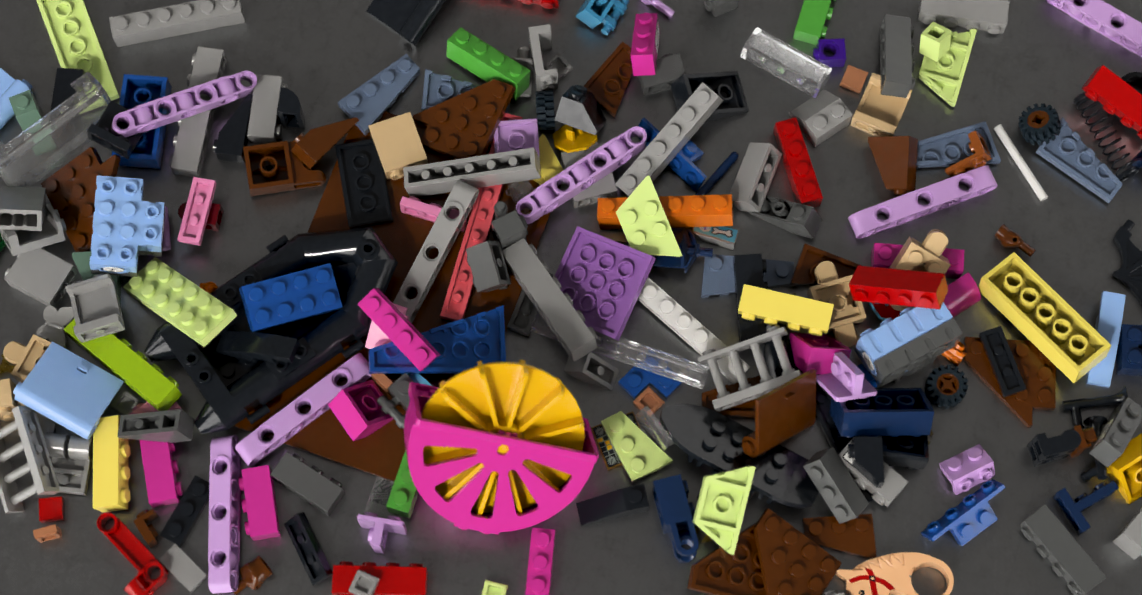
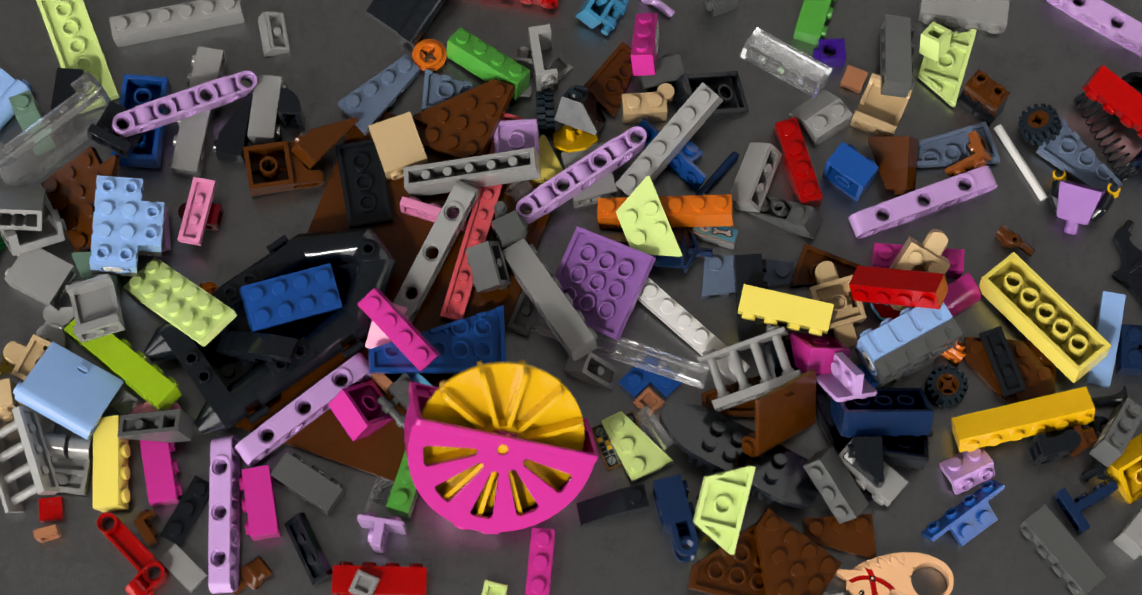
none -> light grey slope [258,11,290,57]
none -> orange gear [412,39,447,72]
none -> tan hinge [621,83,674,124]
none -> blue brick [822,141,879,202]
none -> yellow brick [952,386,1095,452]
none -> reddish brown hips [957,69,1010,127]
none -> medium lavender torso [1049,170,1121,235]

